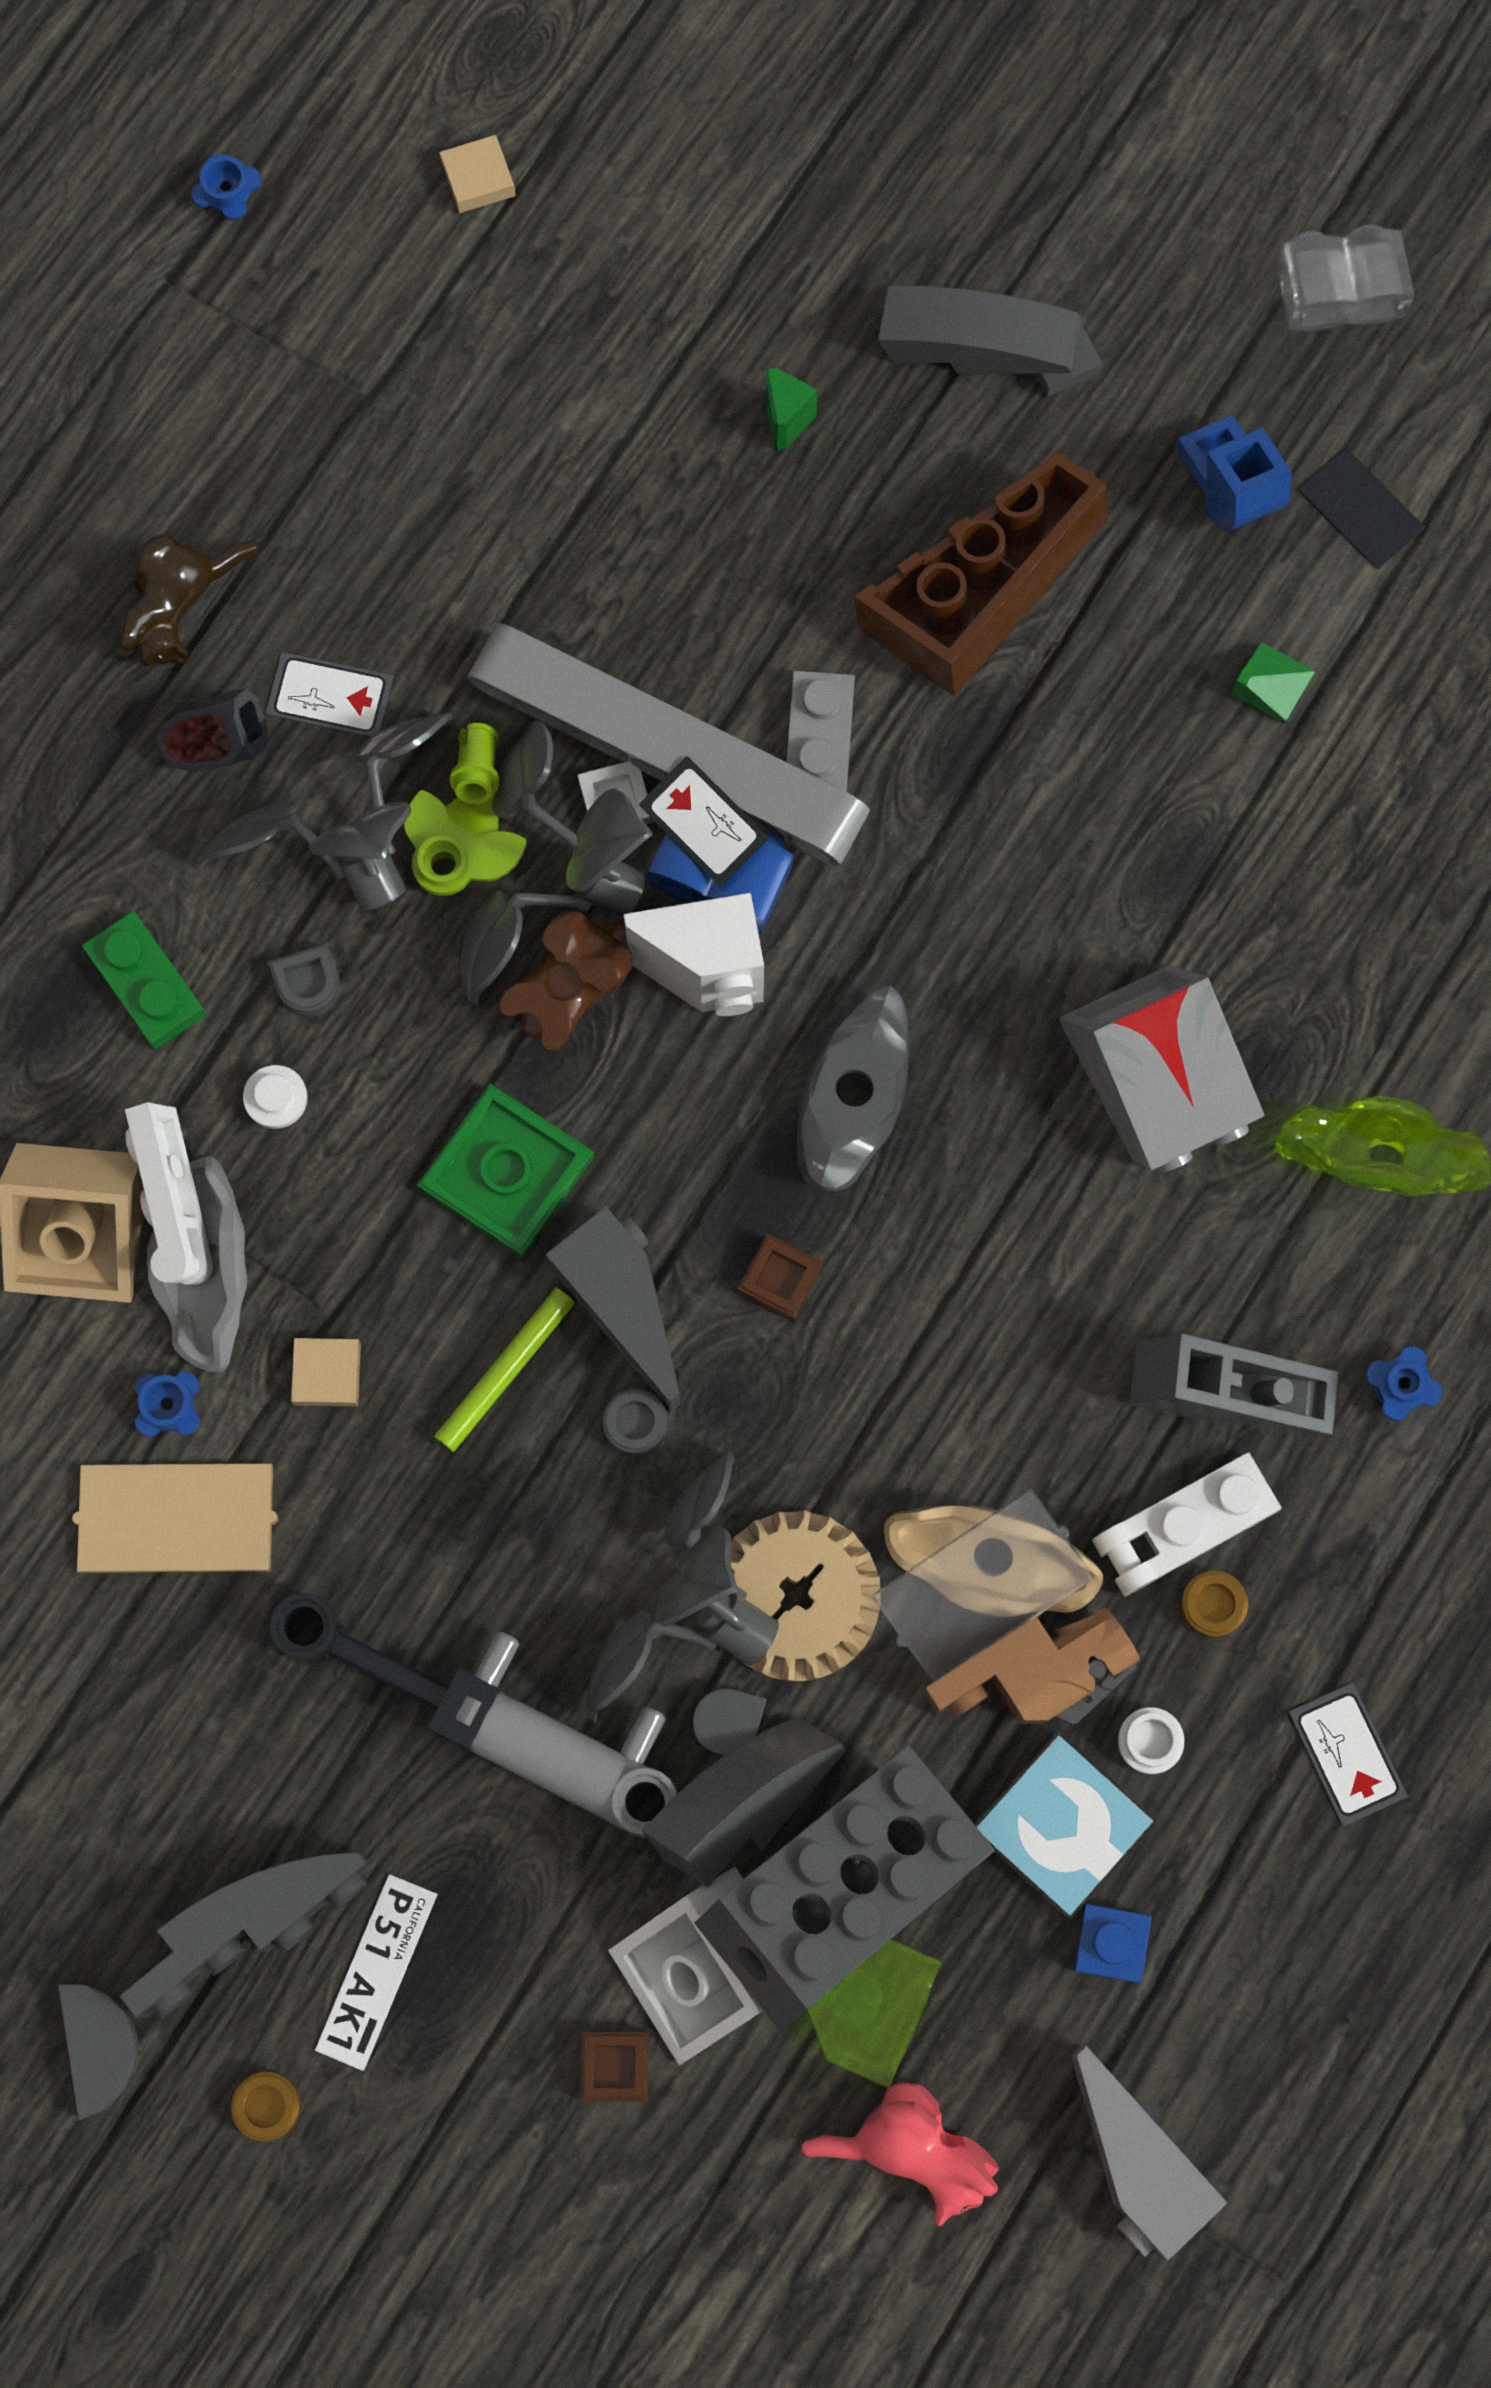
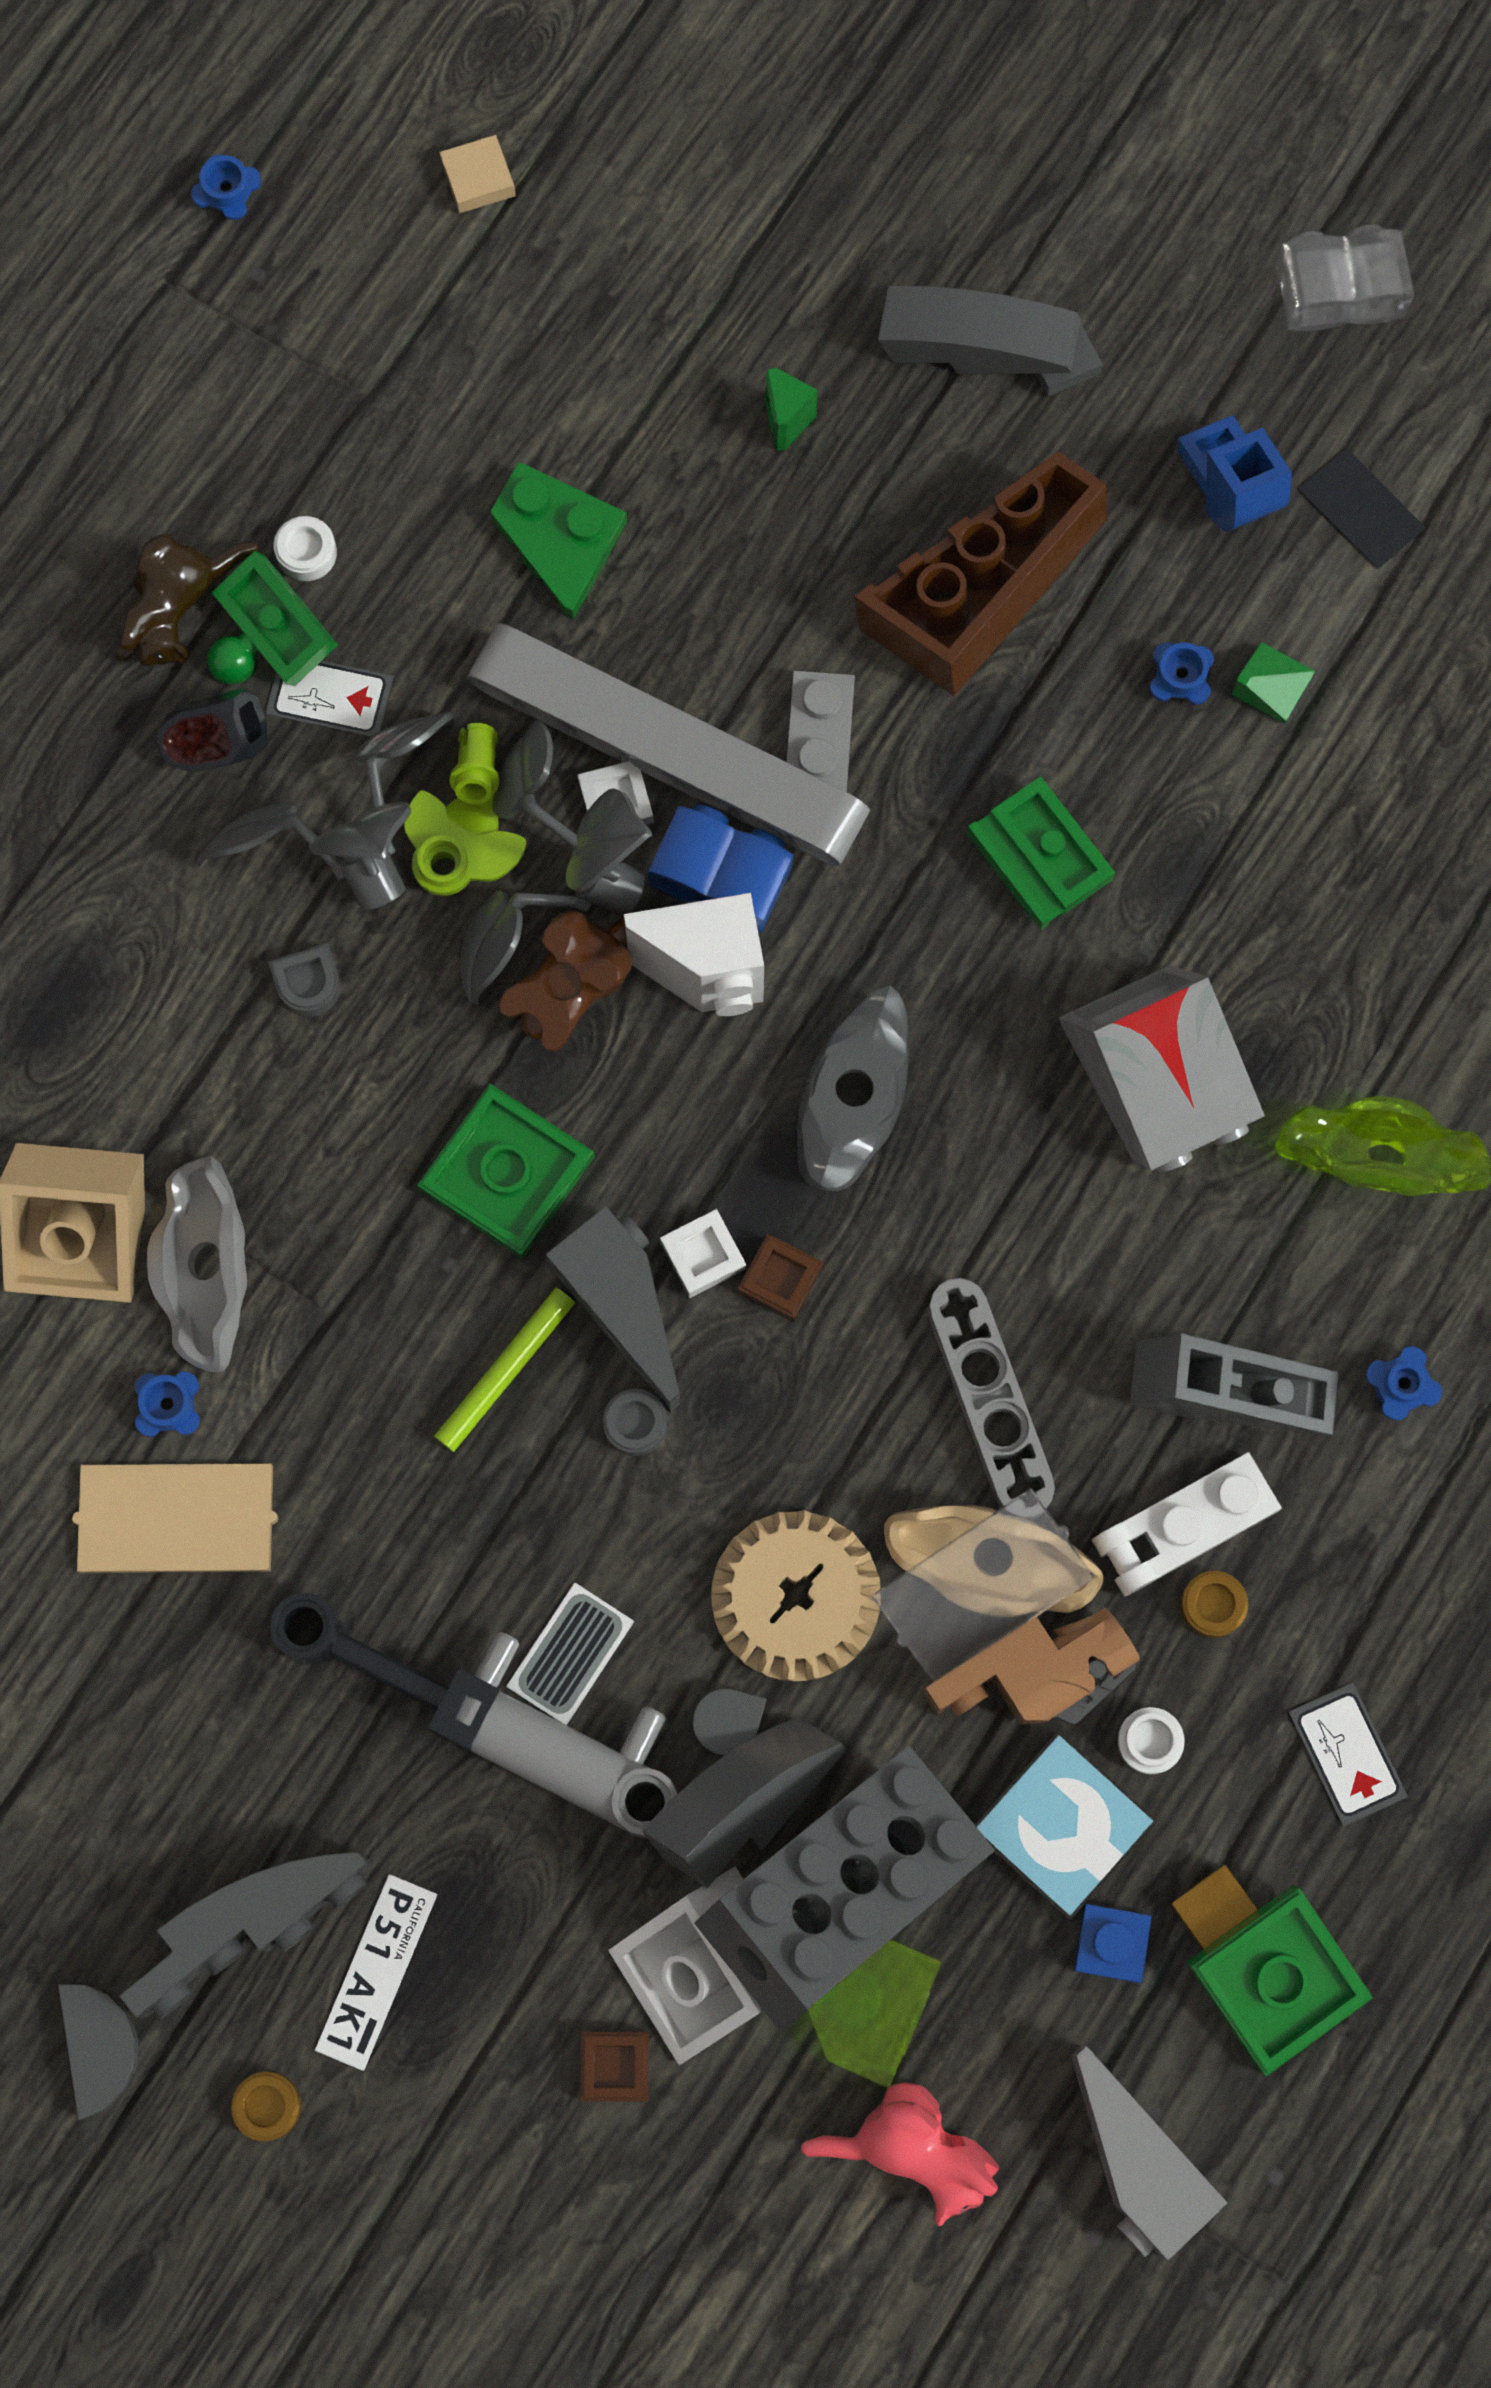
green plate [82,911,207,1050] -> none
white plate [125,1102,213,1285] -> none
white plate [243,1065,308,1129] -> none
tan tile [291,1338,361,1407] -> none
dark grey plant [587,1450,779,1723] -> none
white sticker [639,756,769,887] -> none
none -> green plate [207,551,338,686]
none -> white tile [274,516,337,581]
none -> green wing [491,462,627,620]
none -> sticker [506,1583,634,1725]
none -> white tile [660,1209,746,1298]
none -> light grey beam [928,1278,1055,1520]
none -> green plate [967,776,1115,931]
none -> blue plate [1150,642,1214,705]
none -> pearl gold tile [1169,1865,1257,1950]
none -> green tile [1186,1885,1373,2077]

